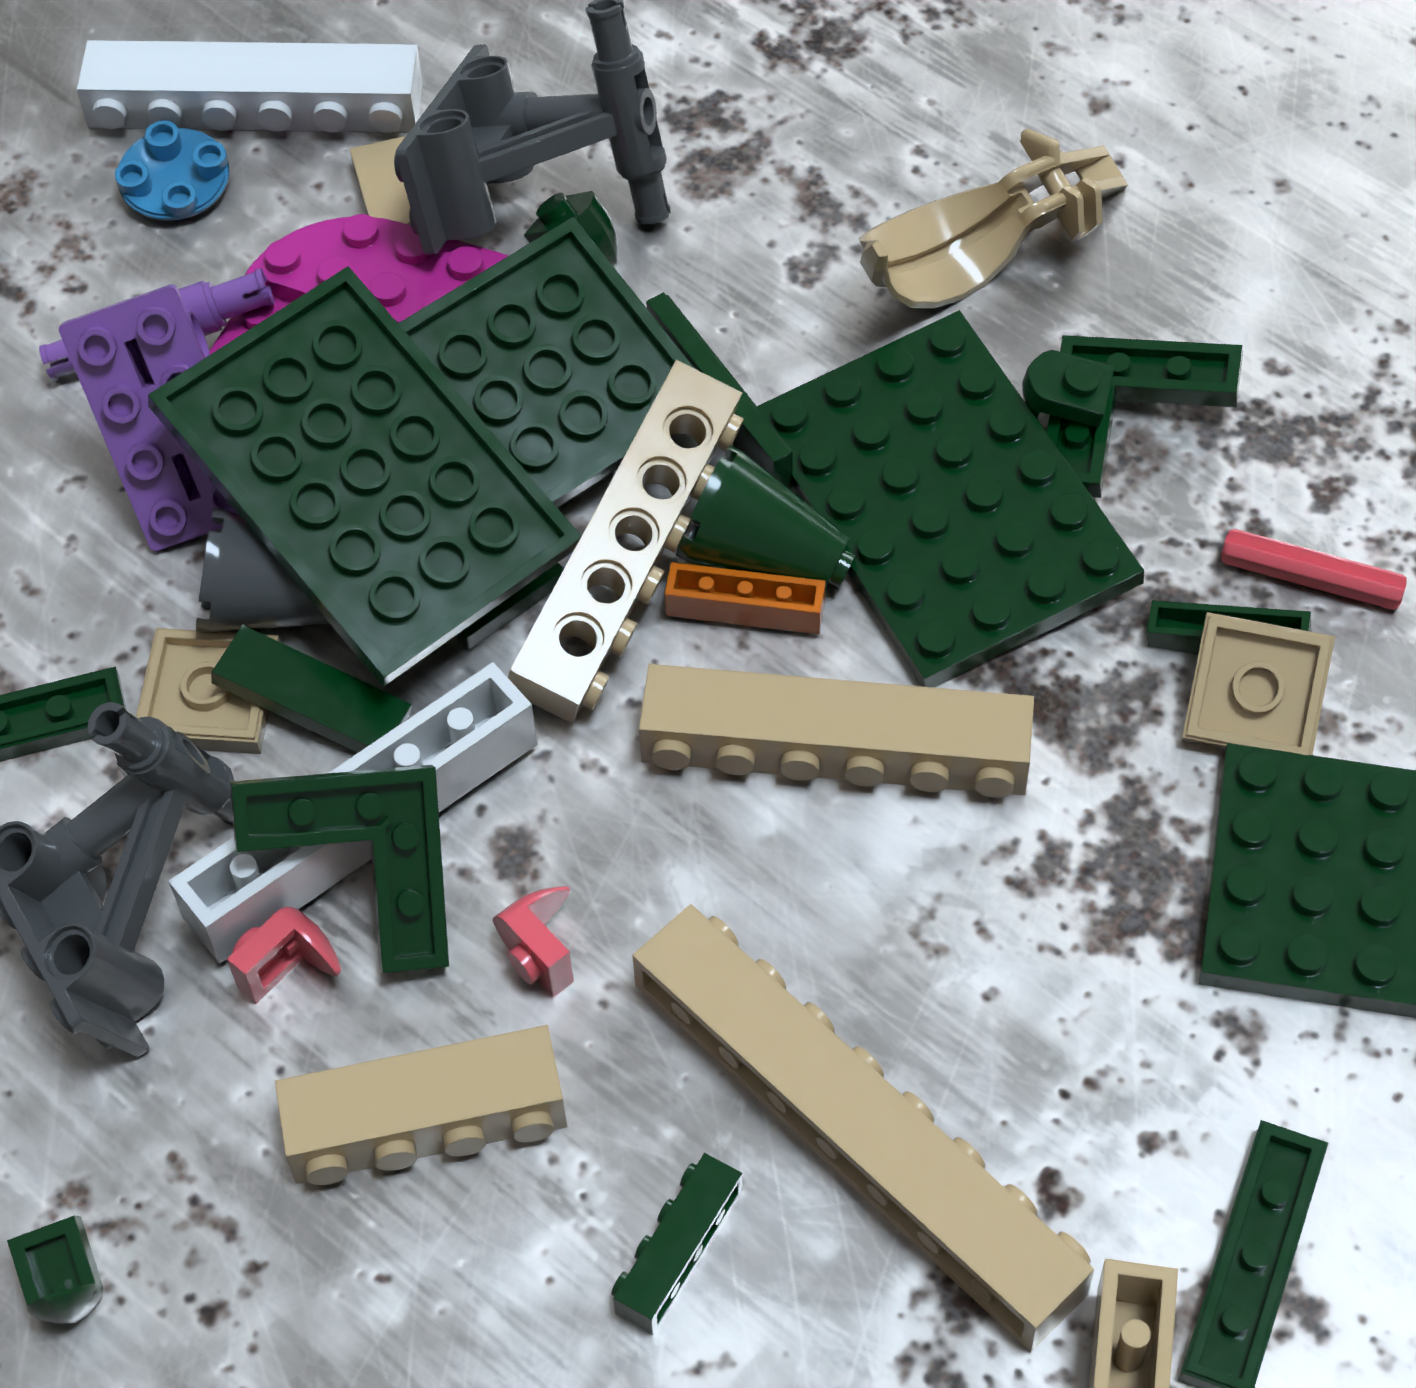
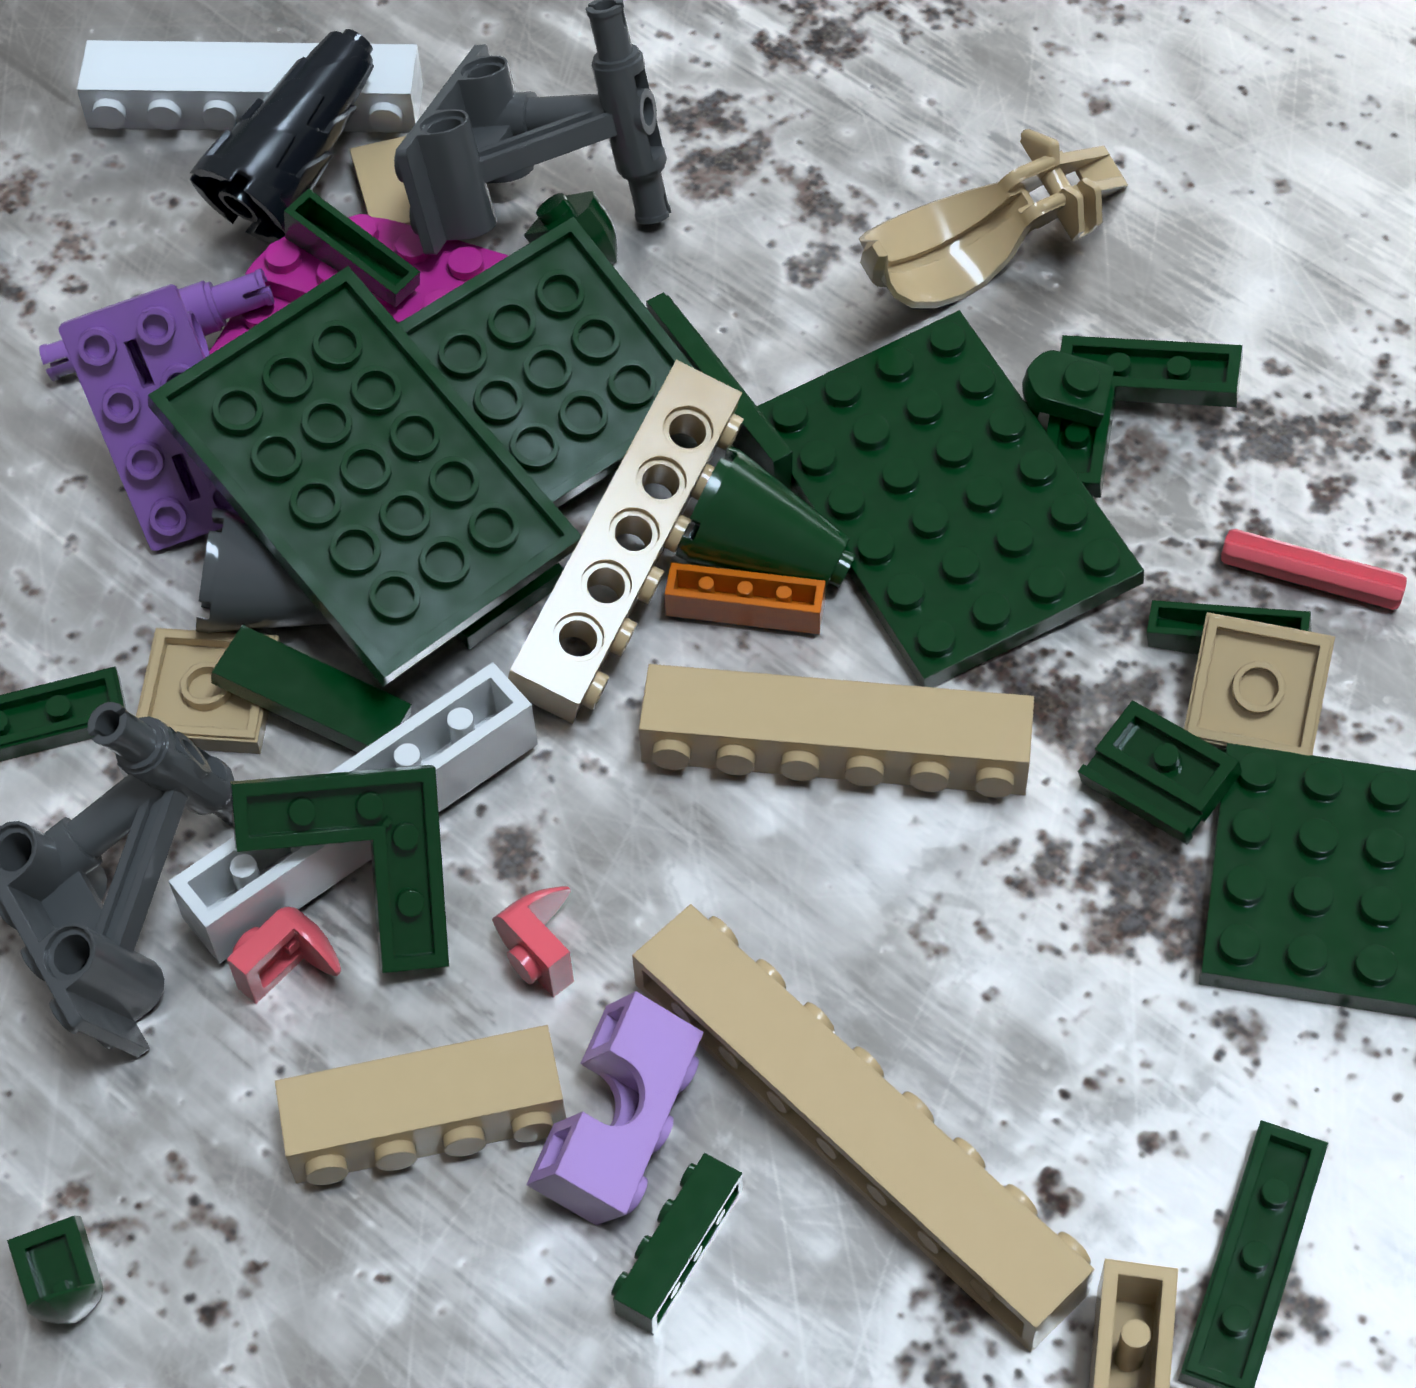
dark azure dish [115,120,230,220] -> none
none -> black cone [190,29,374,243]
none -> piece [284,189,420,308]
none -> lavender arch [526,991,704,1225]
none -> dark green plate [1077,700,1242,845]

